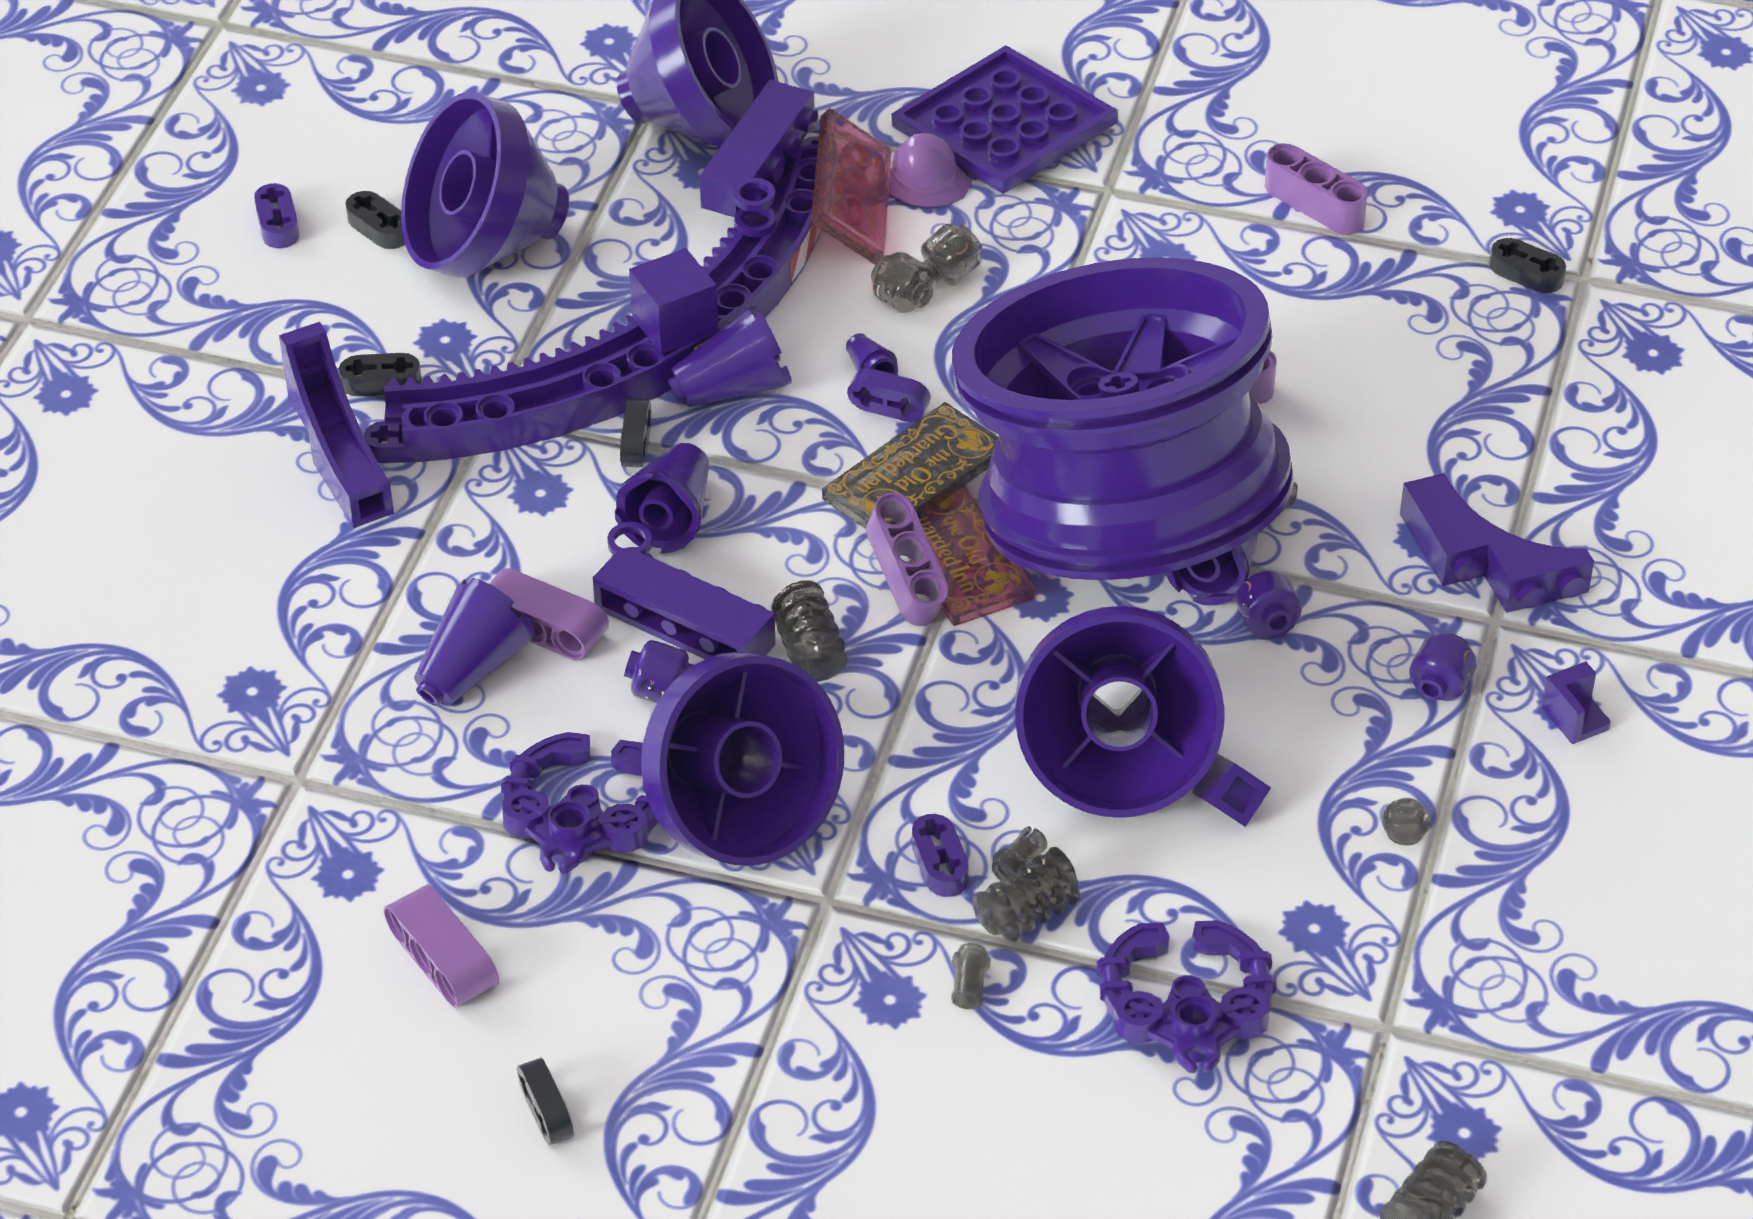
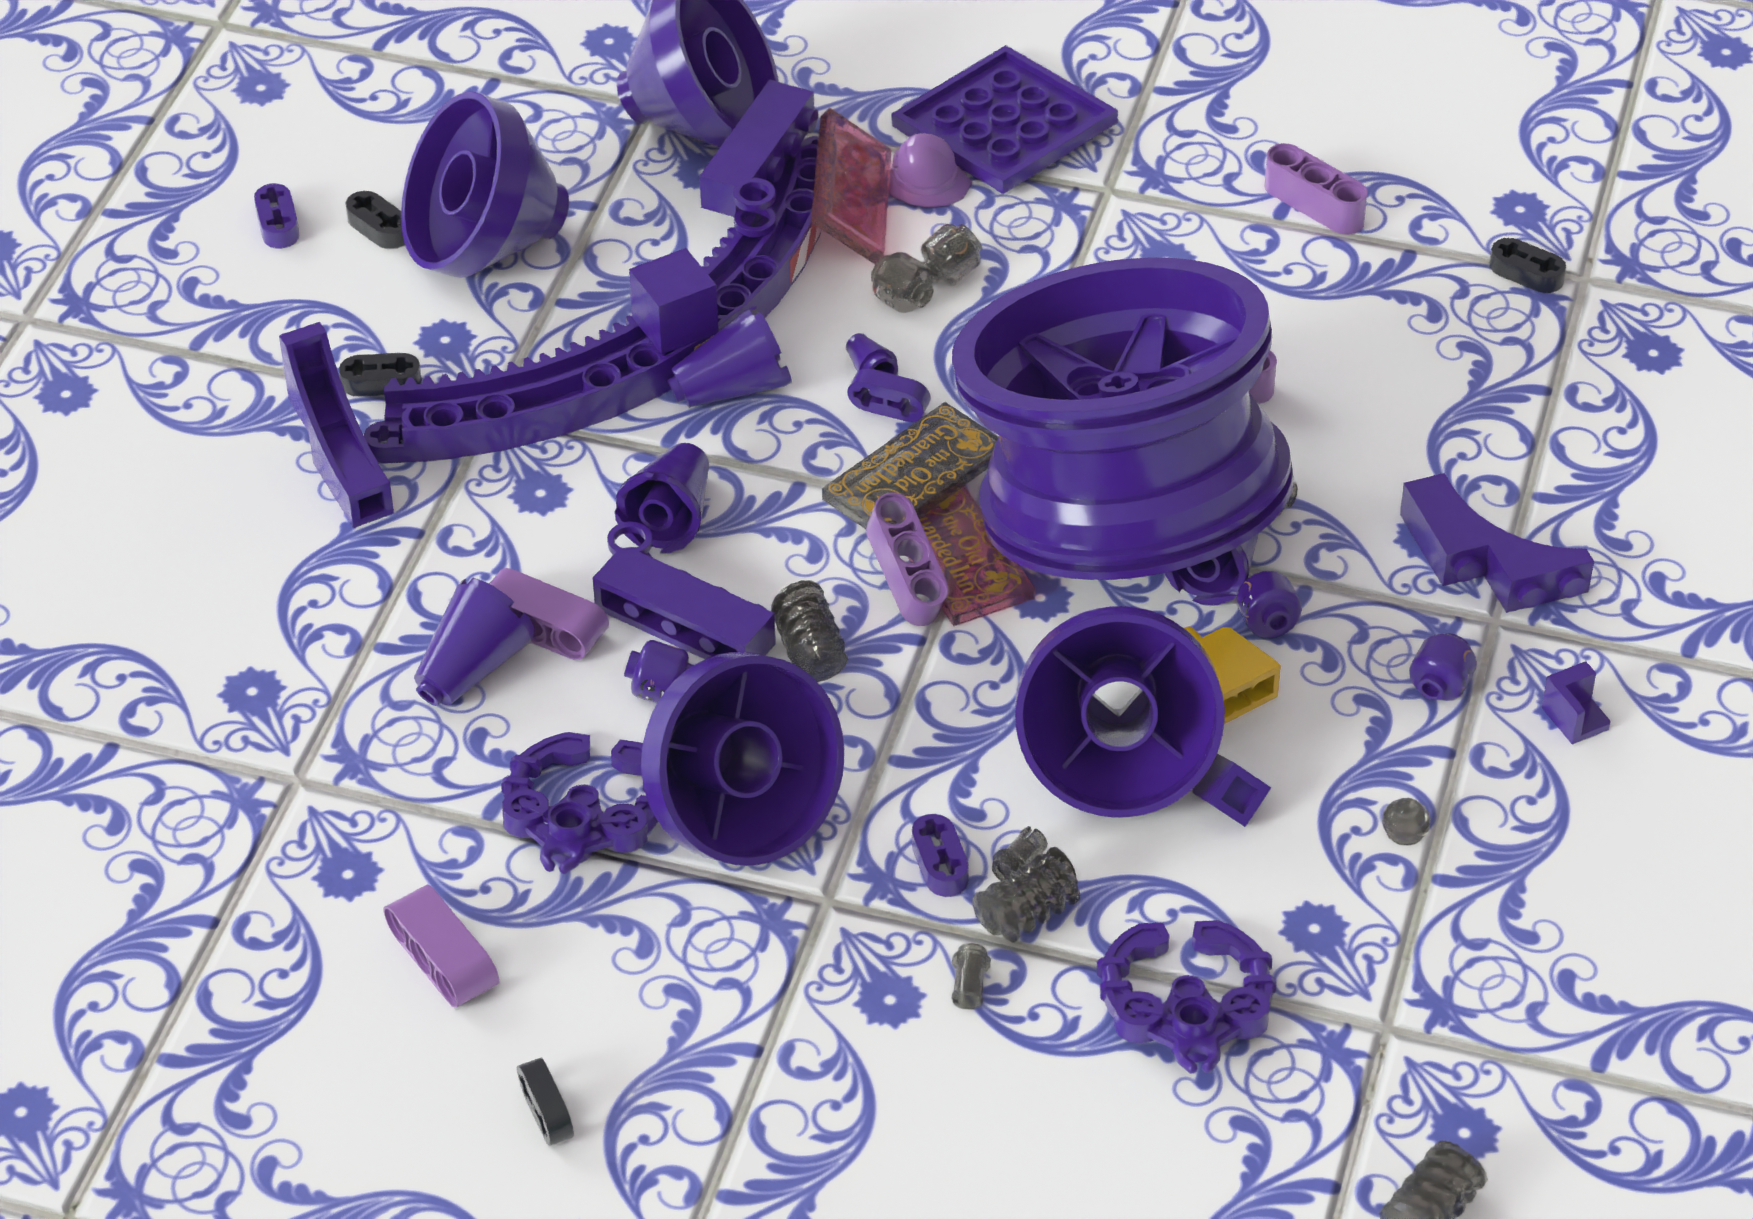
black beam [620,397,652,468] -> none
none -> yellow torso [1184,626,1281,724]

